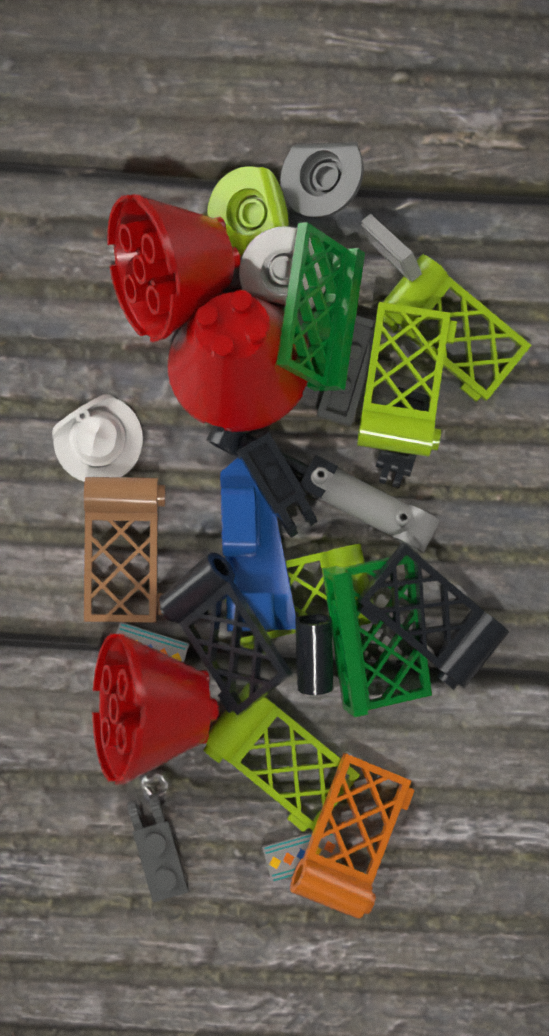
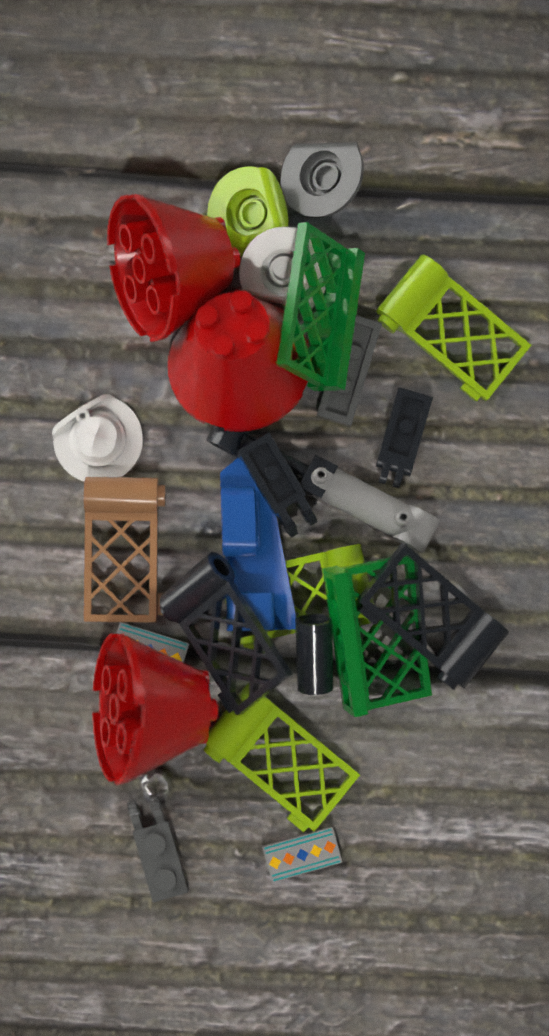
orange piece [290,753,415,919] -> none
lime piece [357,302,457,457] -> none
light grey tile [361,214,422,282] -> none

